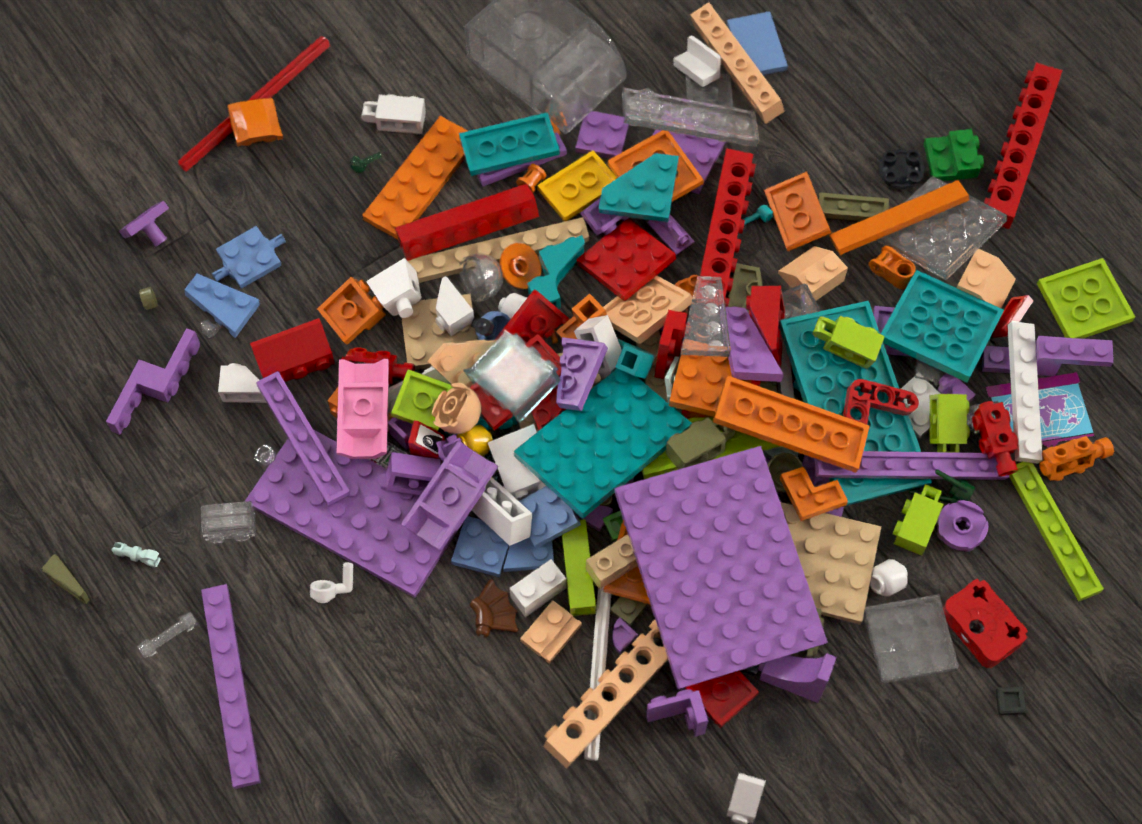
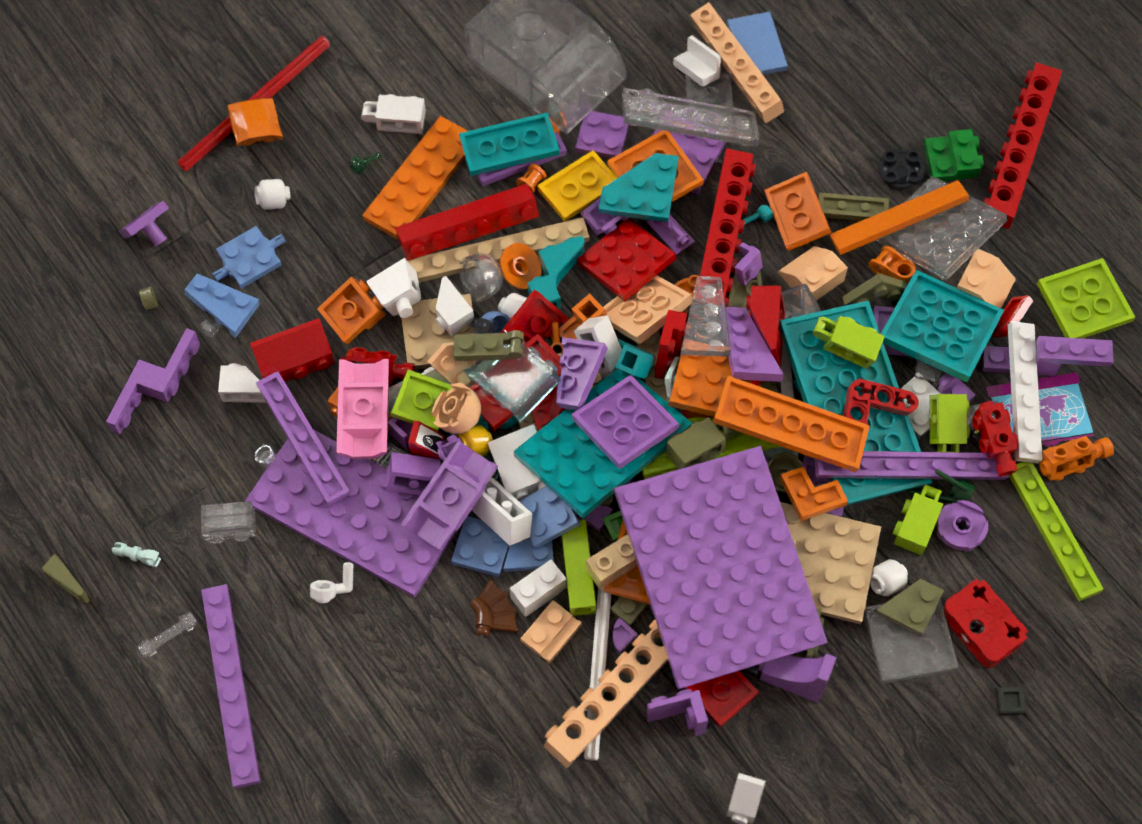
none -> white head [255,179,290,210]
none -> olive plate [453,330,524,361]
none -> orange hand [551,322,563,354]
none -> medium lavender plate [572,375,679,469]
none -> medium lavender bracket [735,243,763,285]
none -> olive plate [842,273,907,305]
none -> olive wing [876,579,944,636]

